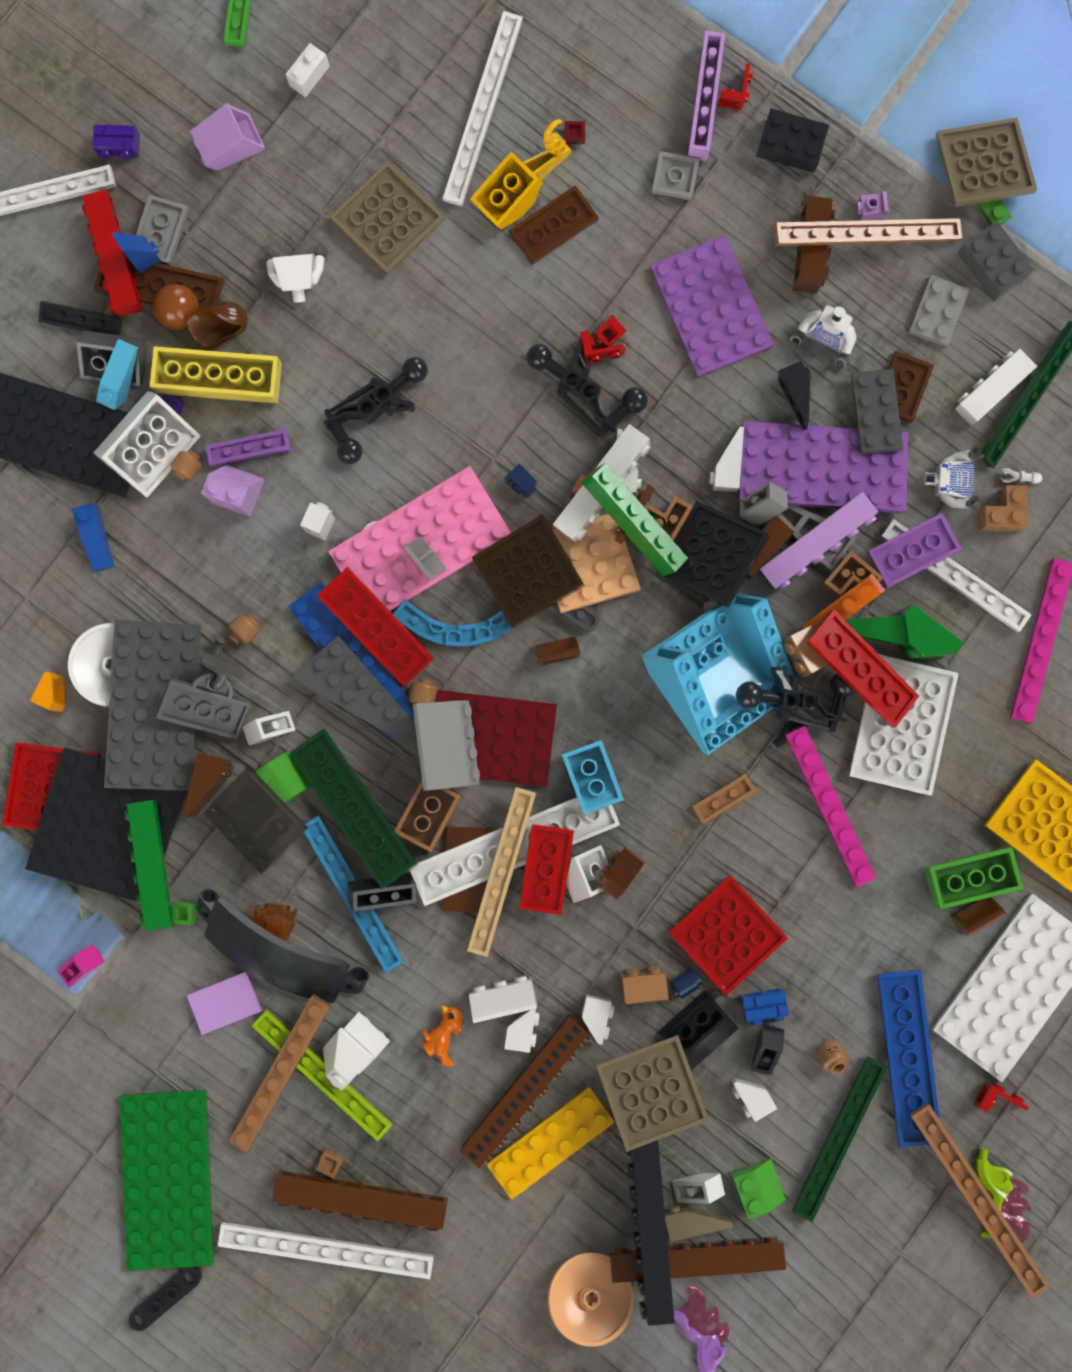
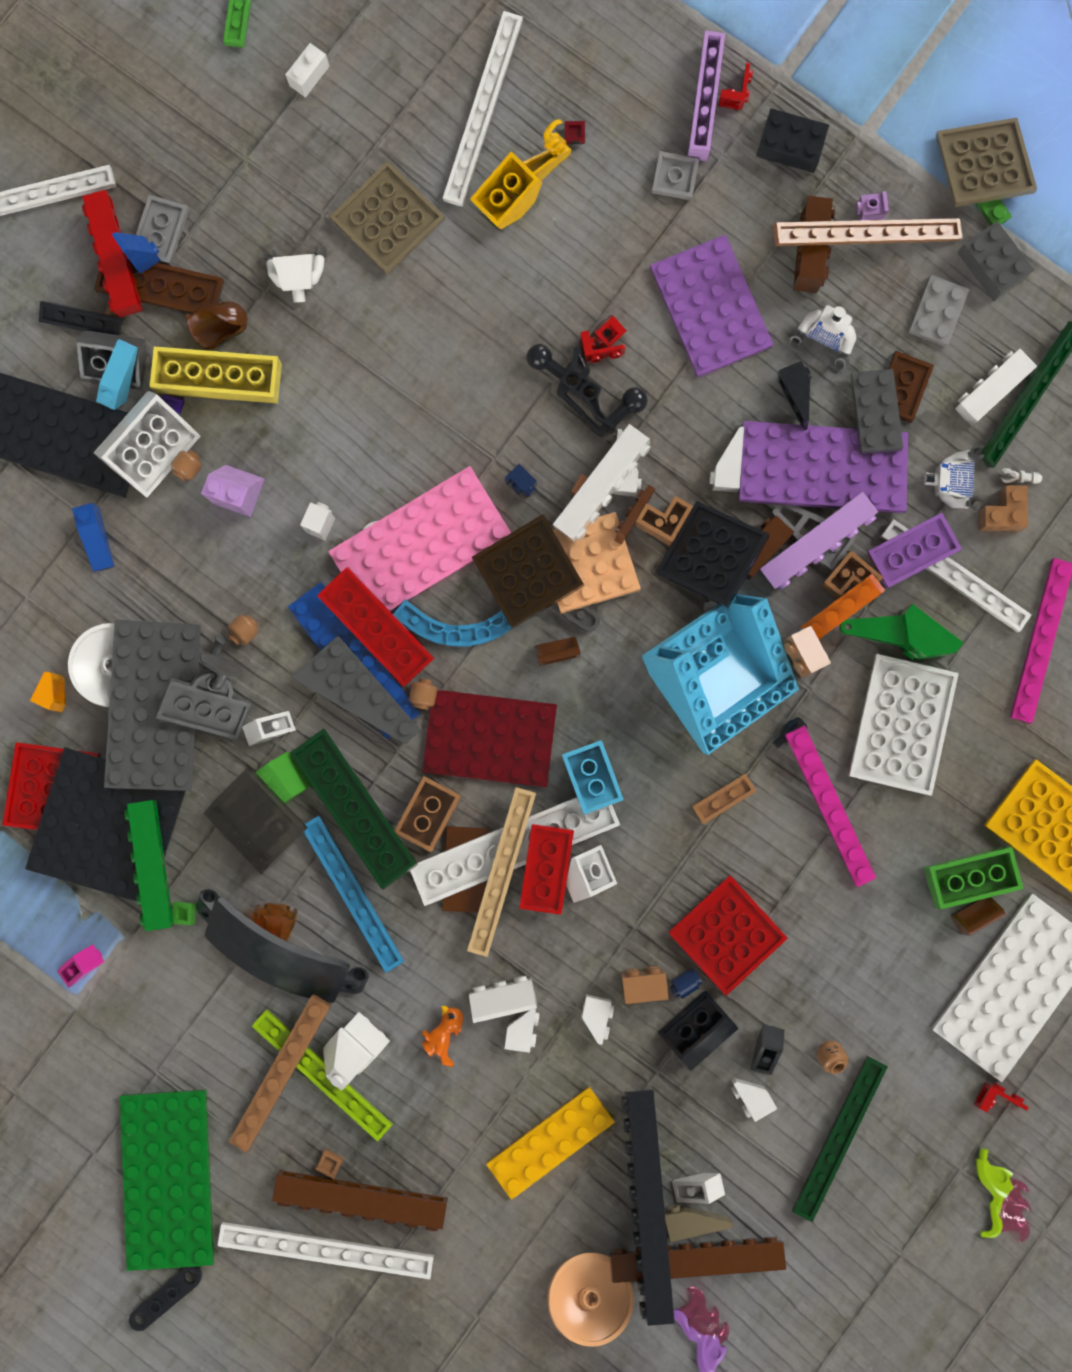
dark purple brick [93,125,140,159] -> none
dark orange piece [152,284,200,331] -> none
reddish brown slope [182,753,233,817] -> none
lavender tile [187,972,262,1035] -> none
lavender slope [190,103,265,171] -> none
medium lavender plate [205,429,291,467] -> none
black piece [323,357,428,464] -> none
black brick [347,873,416,912] -> none
light grey panel [403,536,447,582] -> none
light grey slope [413,701,480,791] -> none
reddish brown brick [460,1015,589,1168] -> none
reddish brown tile [509,185,599,265] -> none
brick [581,463,688,577] -> none
dark tan plate [596,1035,709,1152] -> none
reddish brown brick [597,847,645,899] -> none
bright green slope [731,1157,786,1220] -> none
black piece [735,666,855,732] -> none
light grey brick [740,481,788,527] -> none
blue brick [740,988,789,1025] -> none
red plate [805,610,919,728] -> none
blue plate [877,969,940,1148] -> none
medium nougat plate [909,1103,1050,1299] -> none

